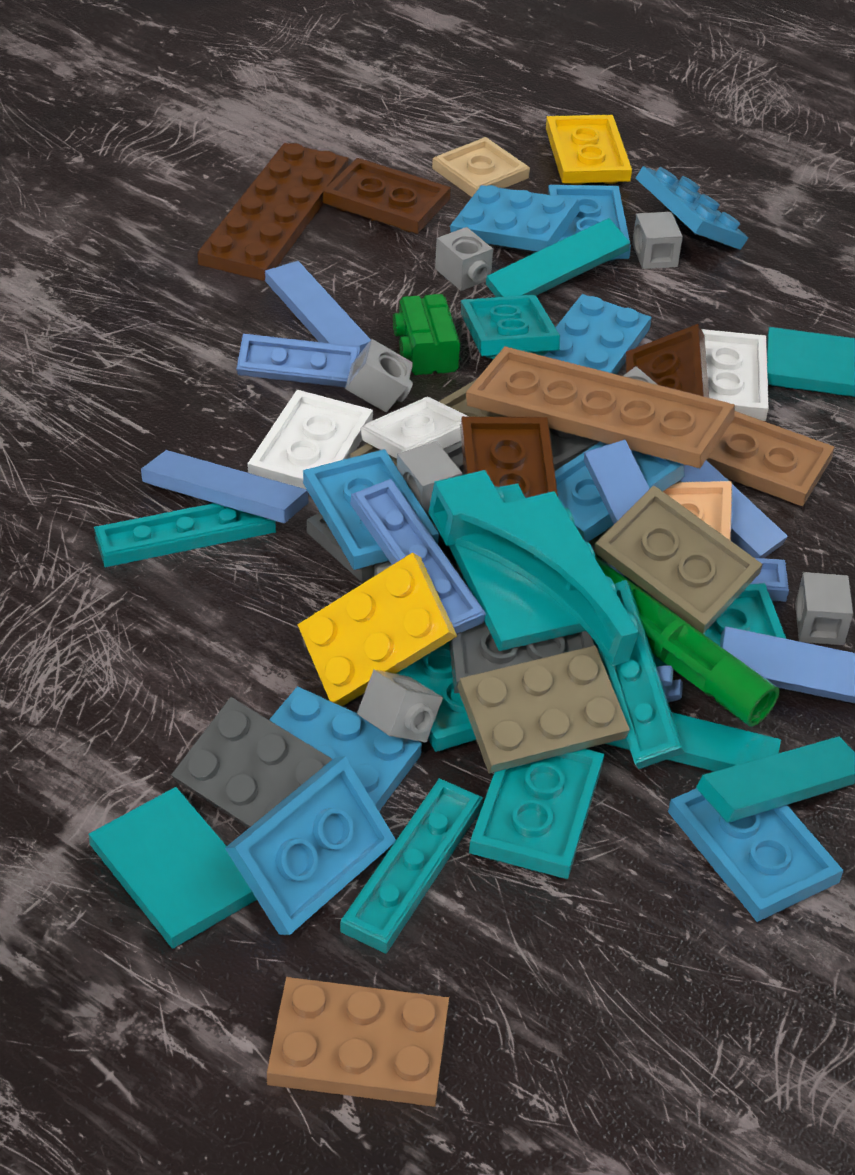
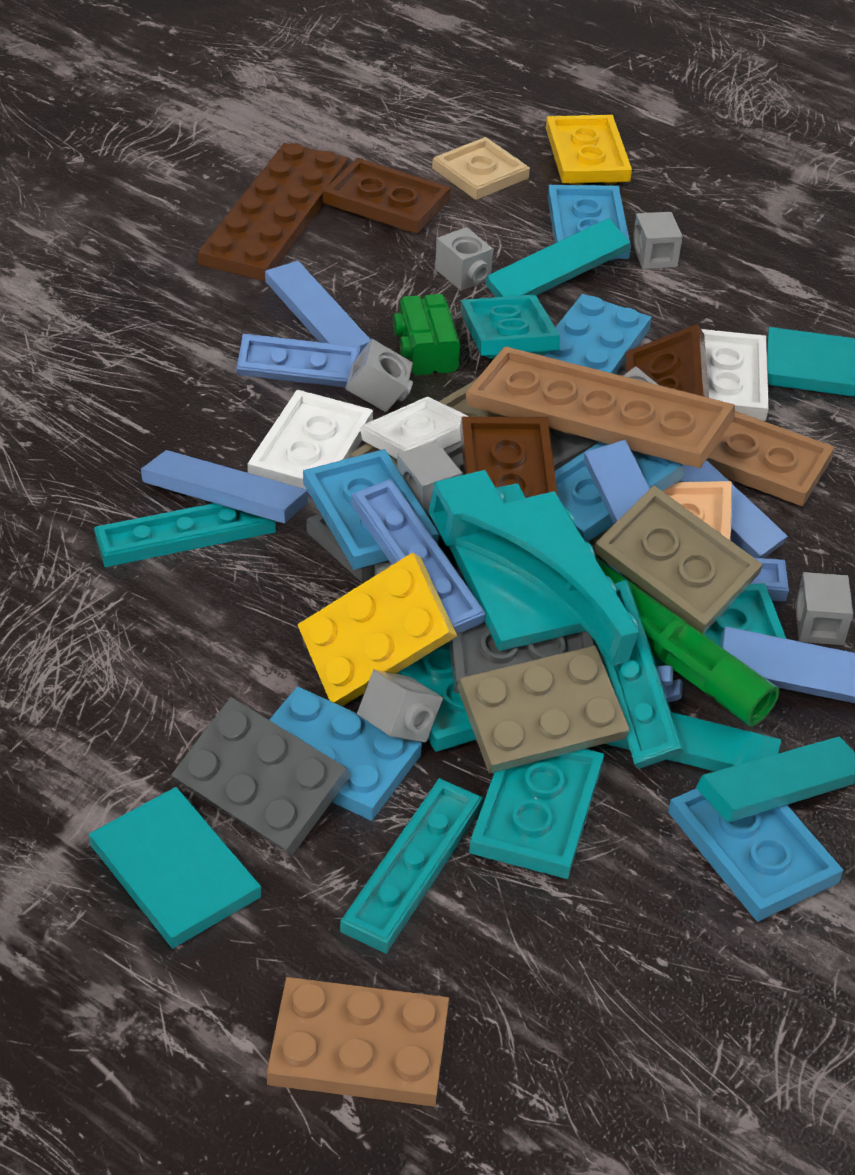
dark azure plate [225,756,396,935] -> none
dark azure plate [450,185,579,252] -> none
dark azure plate [636,166,748,250] -> none

